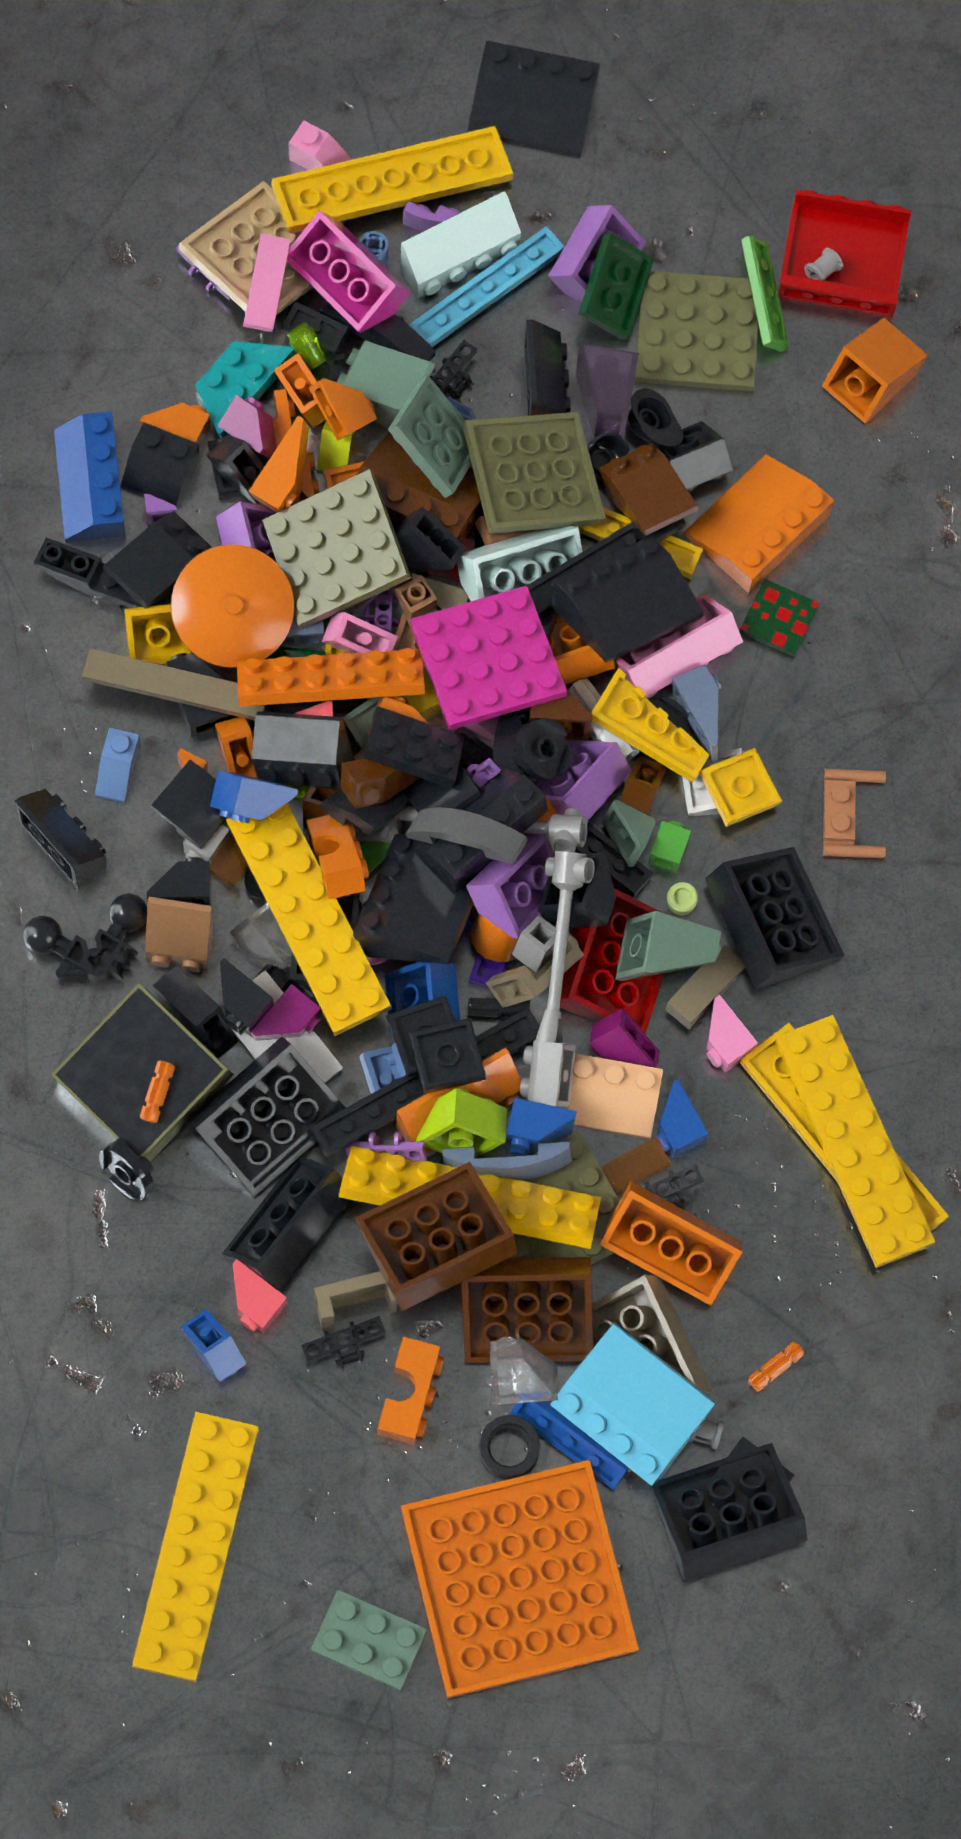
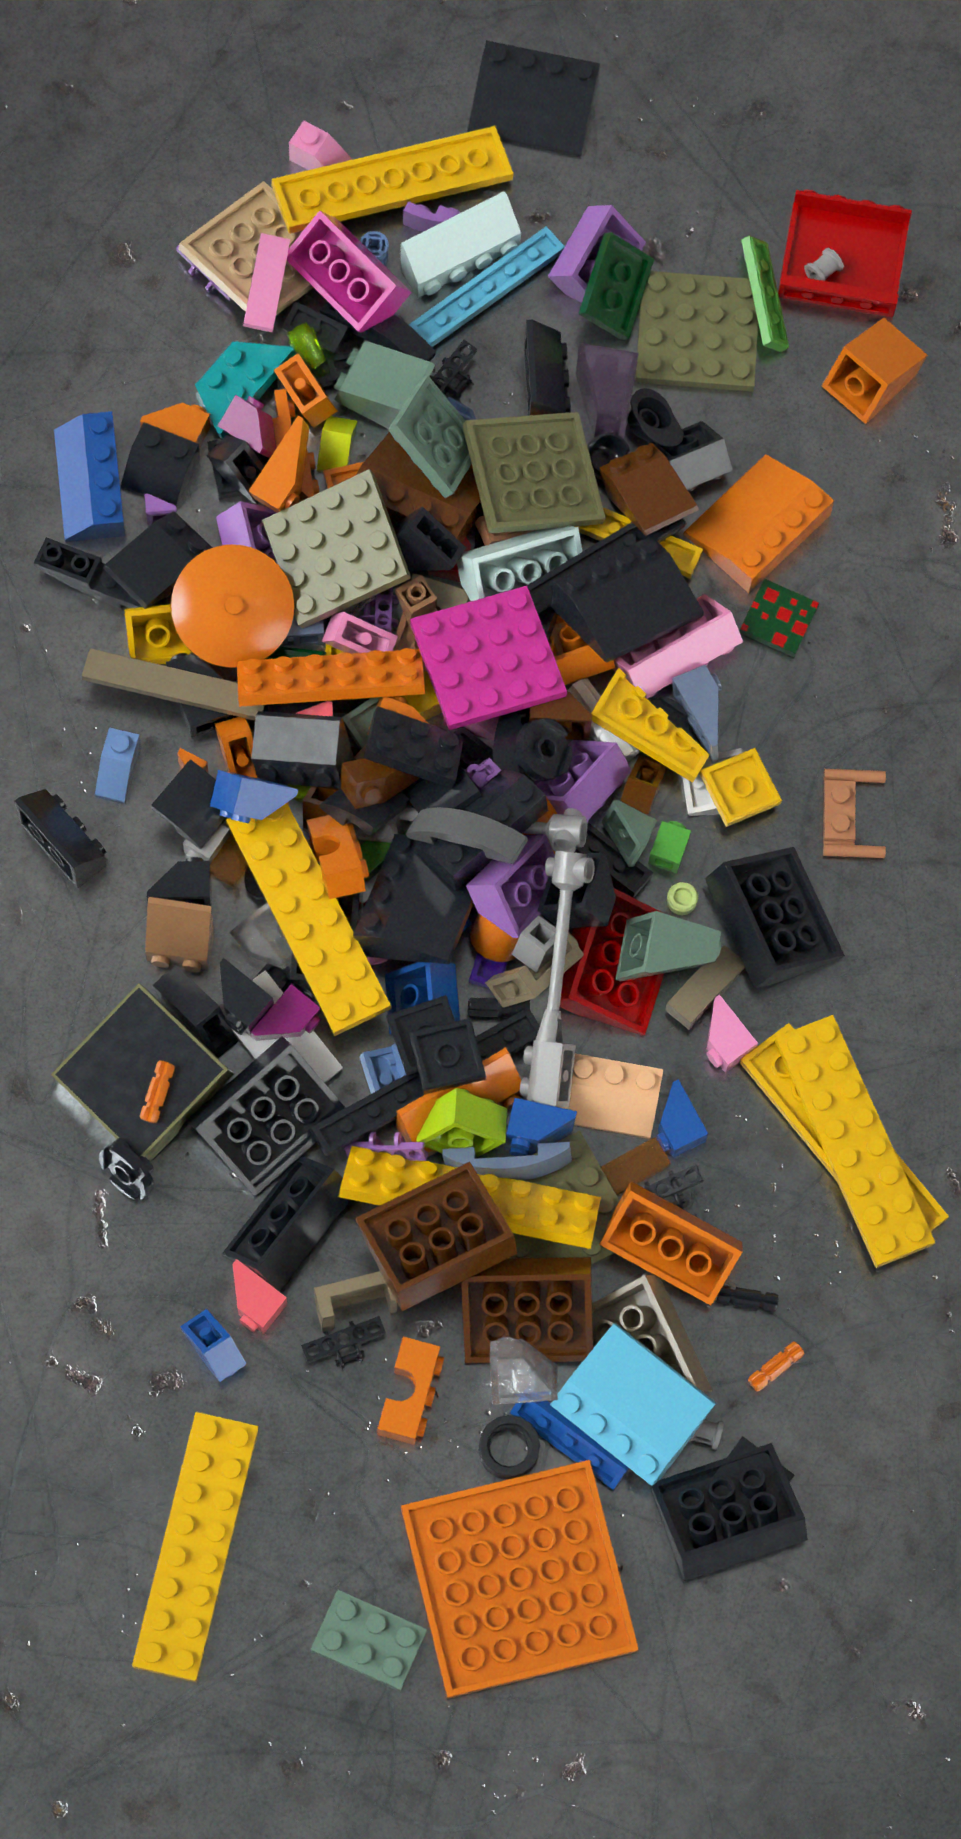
black piece [23,893,147,983] -> none
orange slope [308,378,377,441] -> none
magenta slope [589,1008,660,1068] -> none
none -> black axle [716,1285,779,1312]

